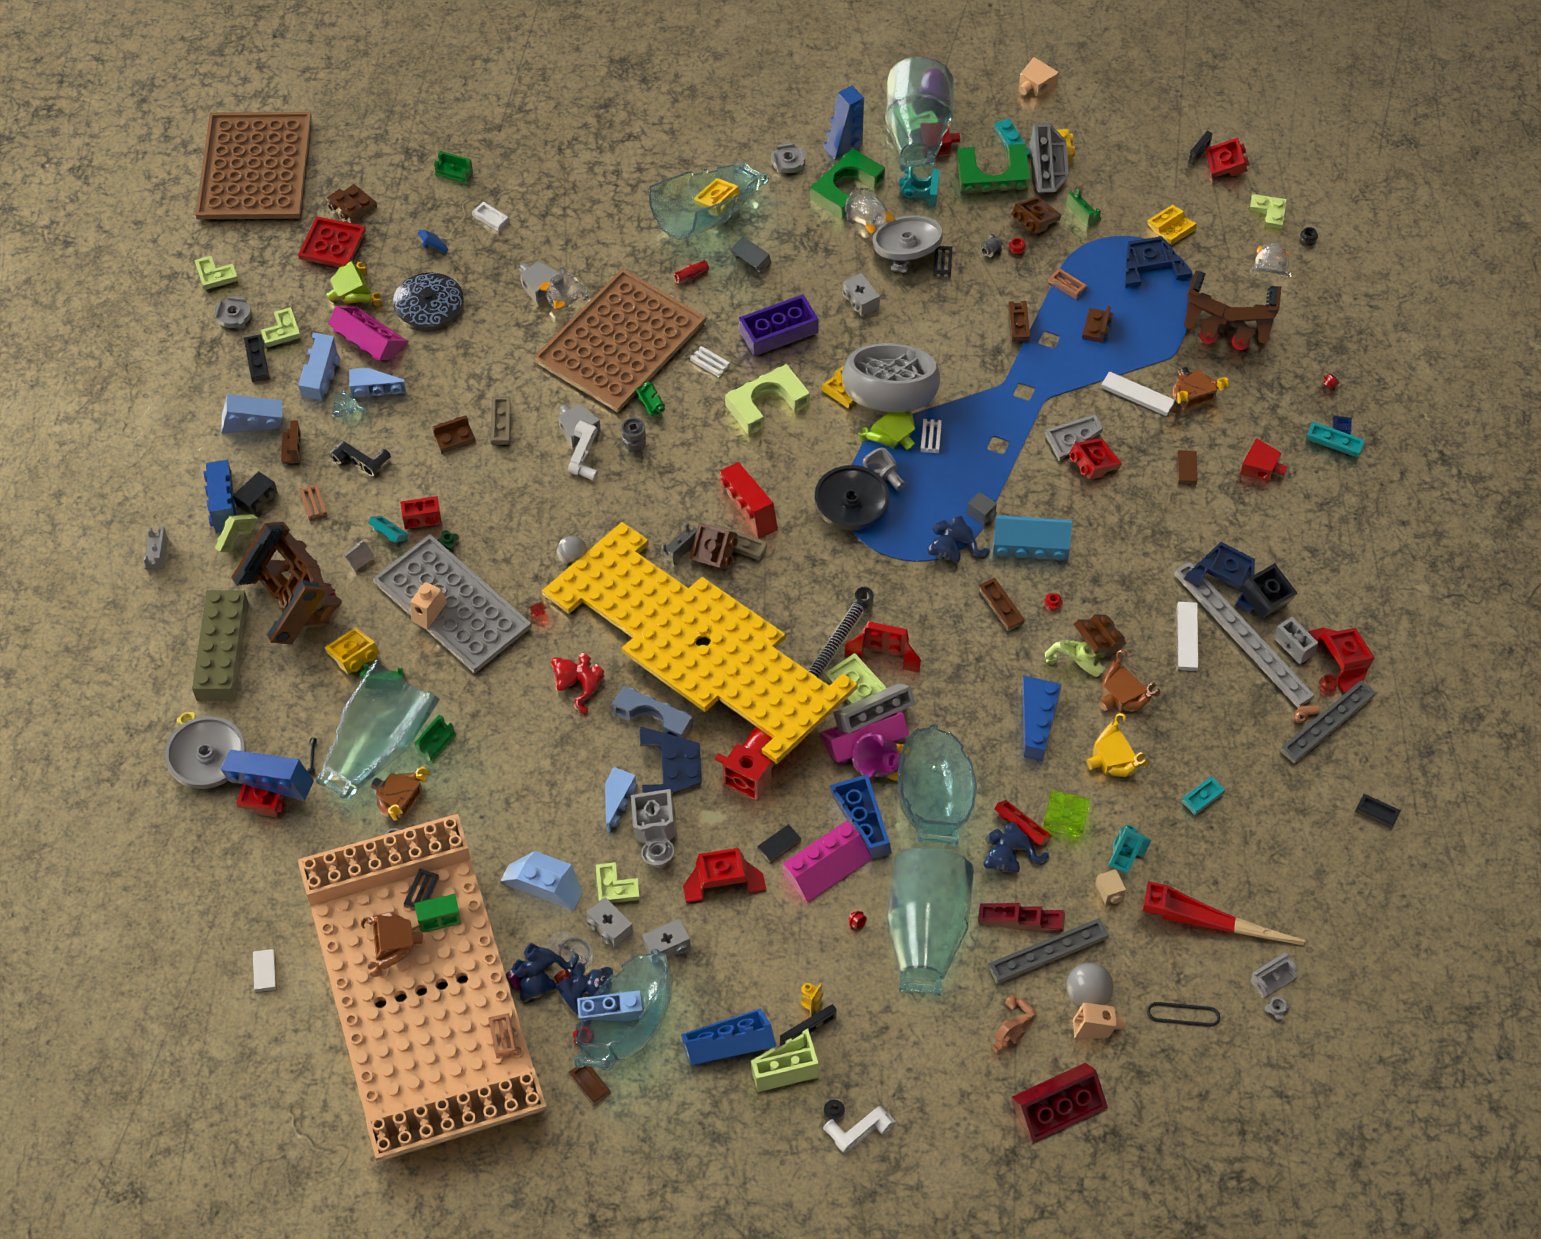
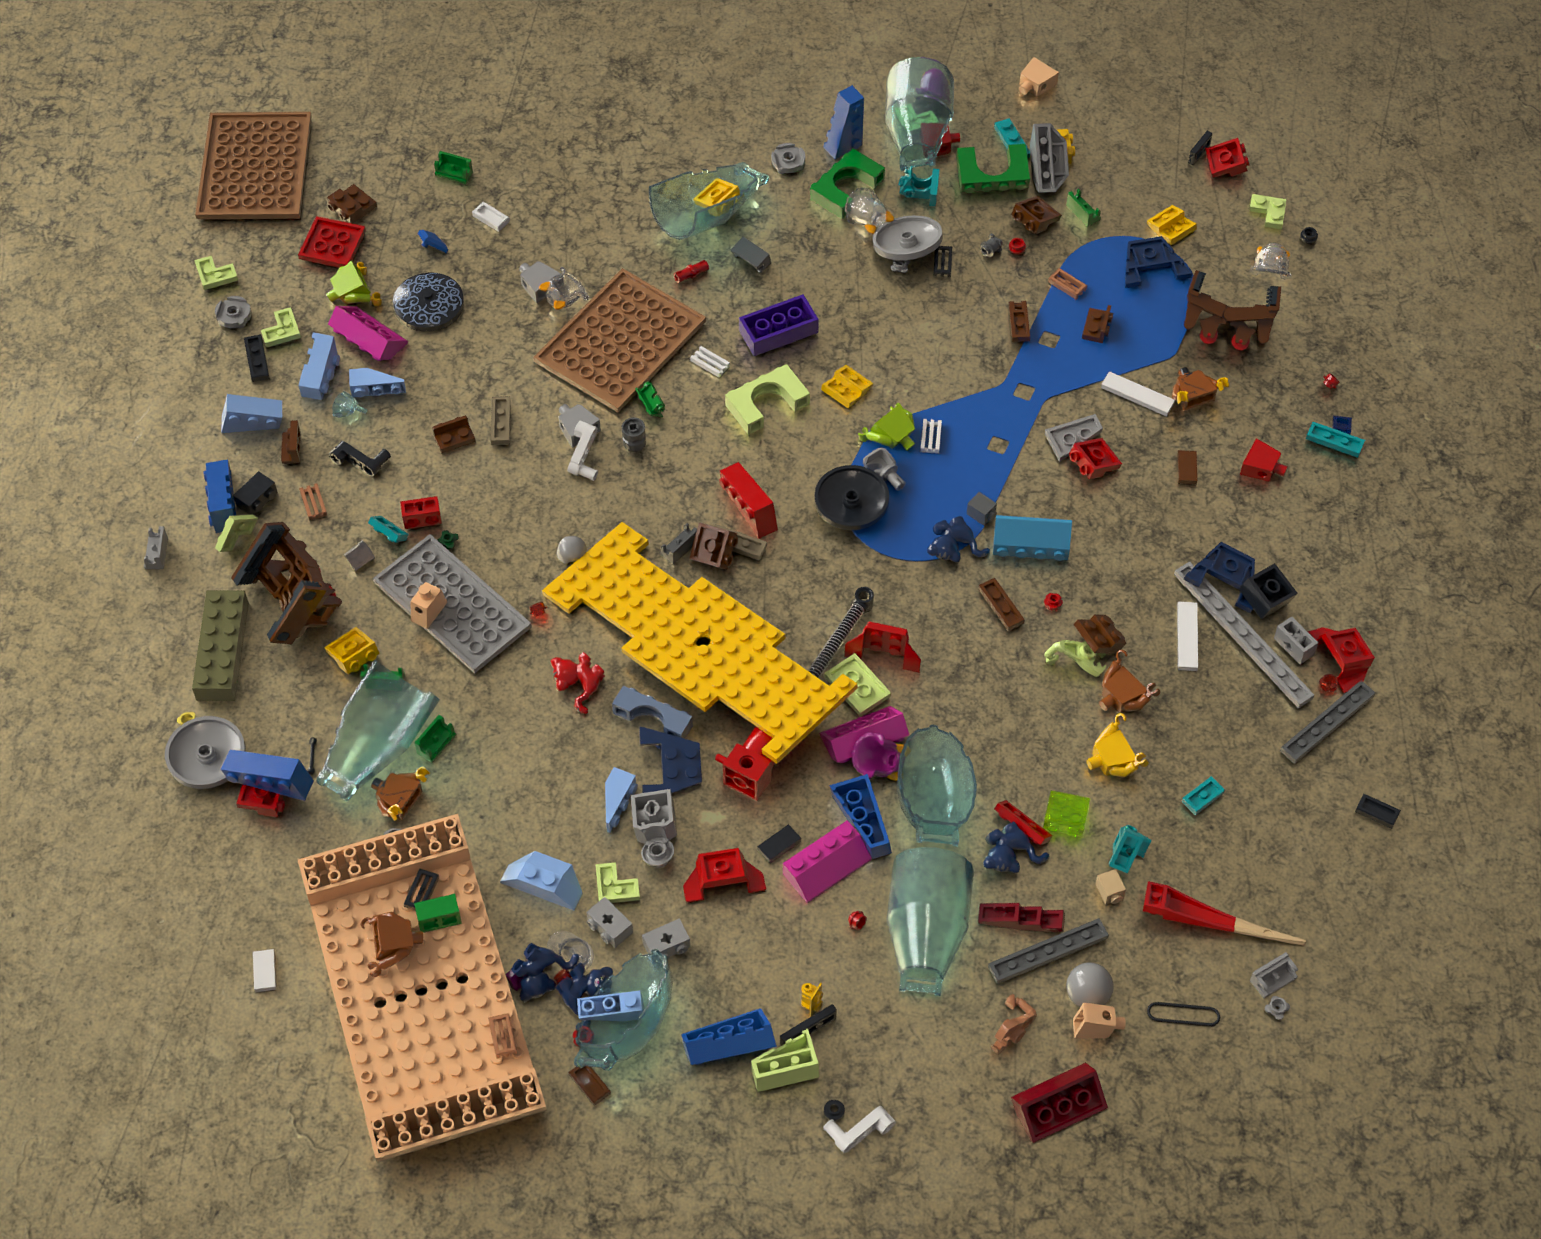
light grey brick [833,683,916,733] -> none
light grey brick [842,273,880,316] -> none
light grey wheel [842,343,940,412] -> none
blue wedge [1022,675,1062,762] -> none
nougat arm [1294,705,1320,723] -> none

